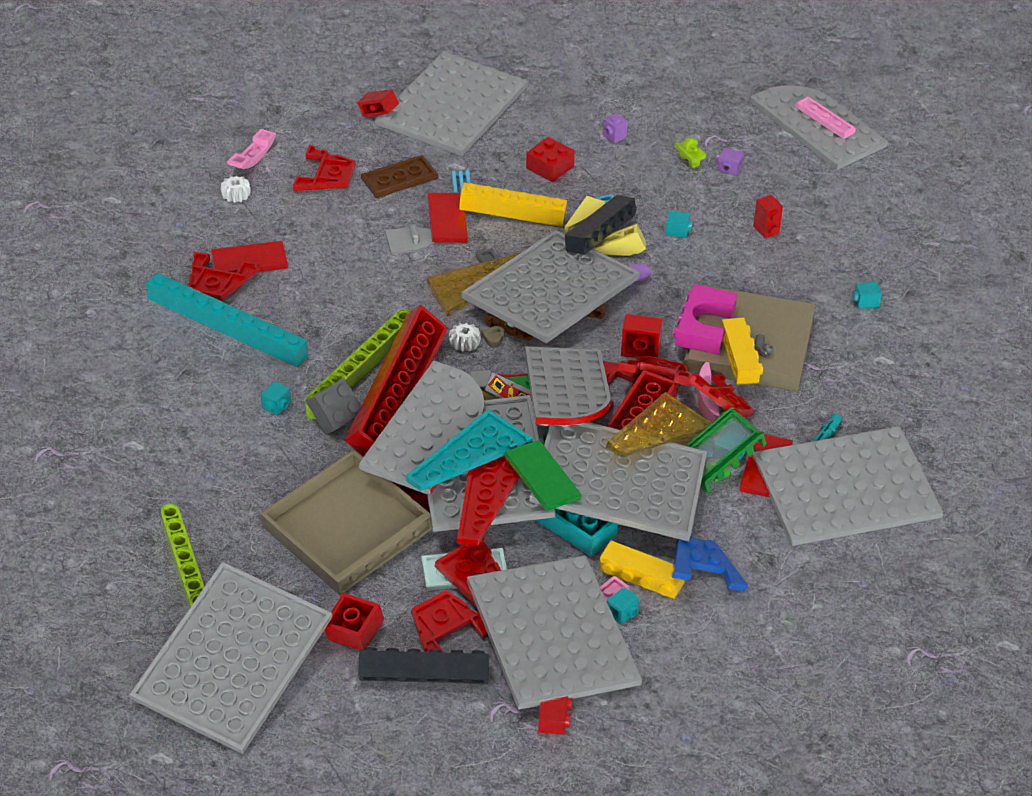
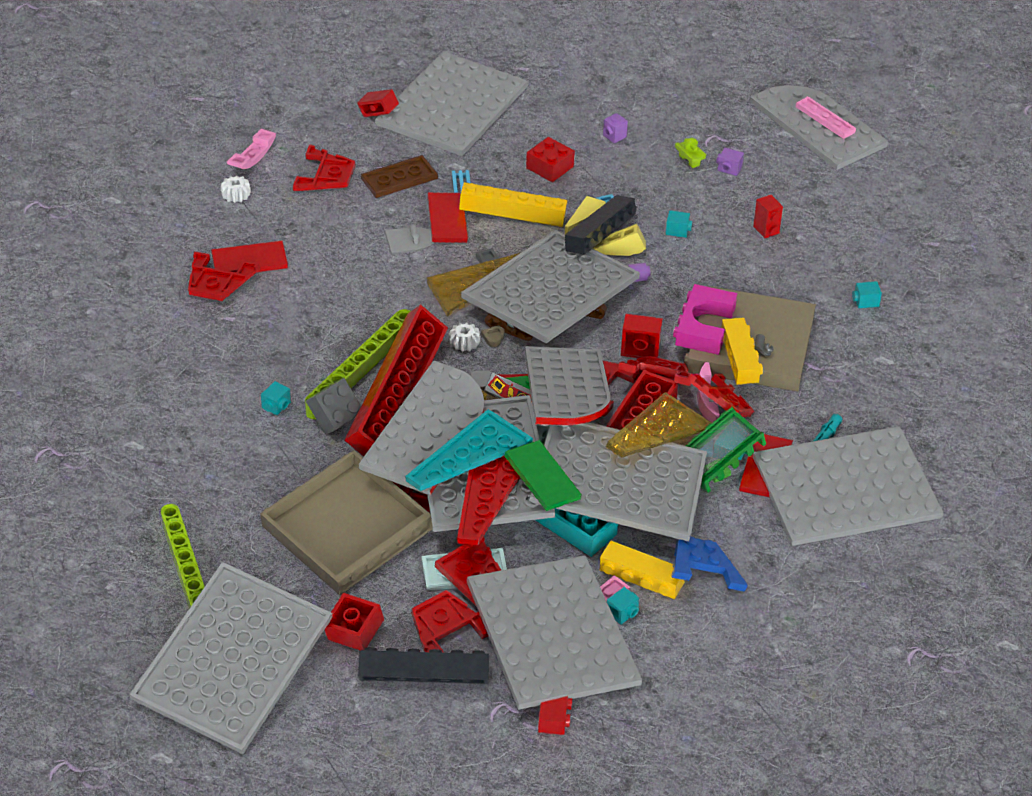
teal brick [146,273,308,367] -> none

